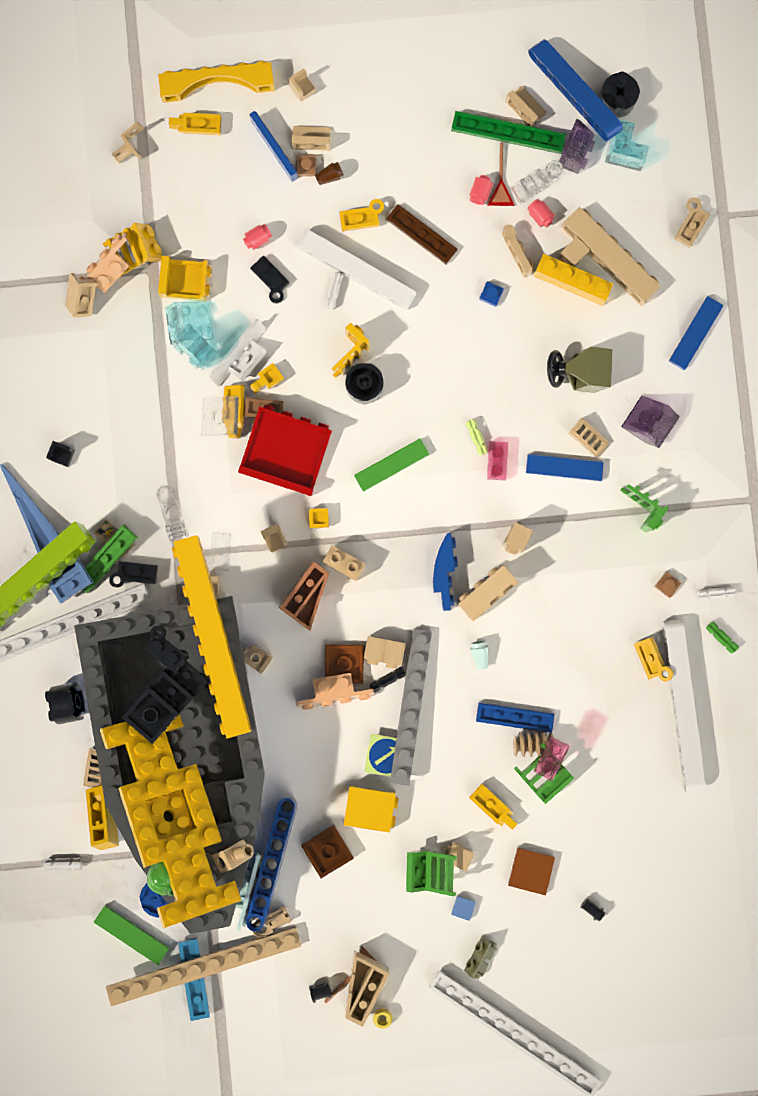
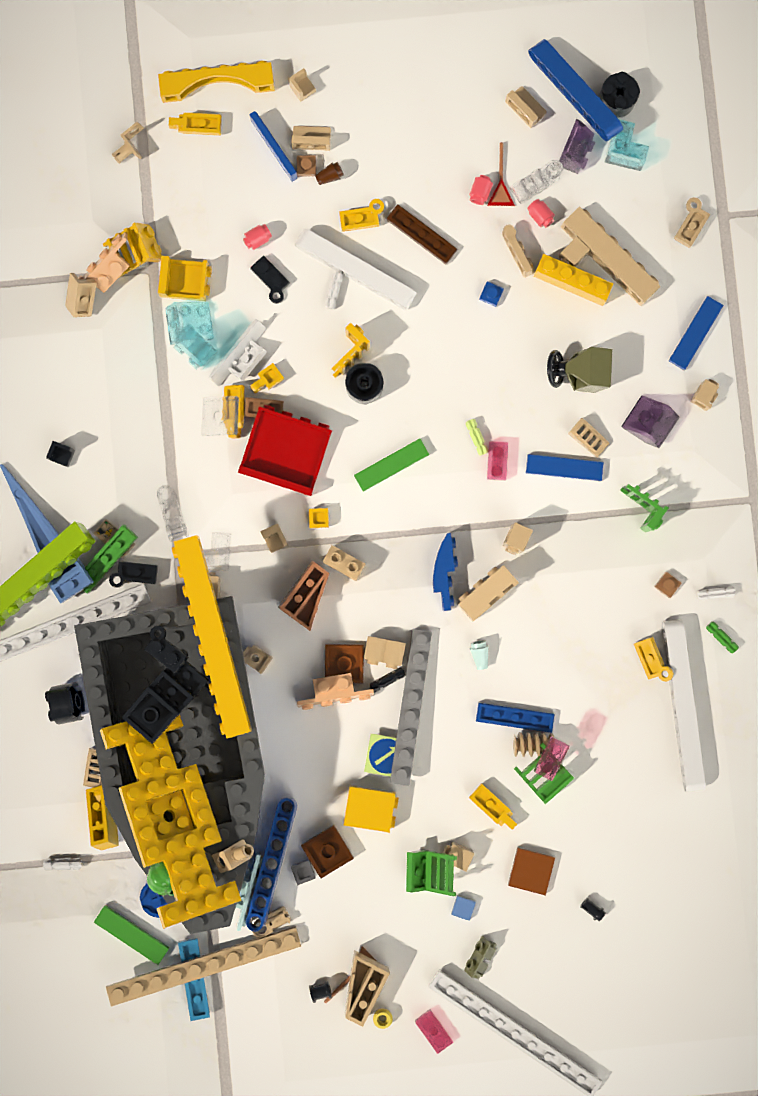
green plate [451,111,566,154] -> none
none -> flat silver plate [291,859,316,886]
none -> clear pink plate [415,1009,453,1054]
none -> tan brick [690,379,719,411]

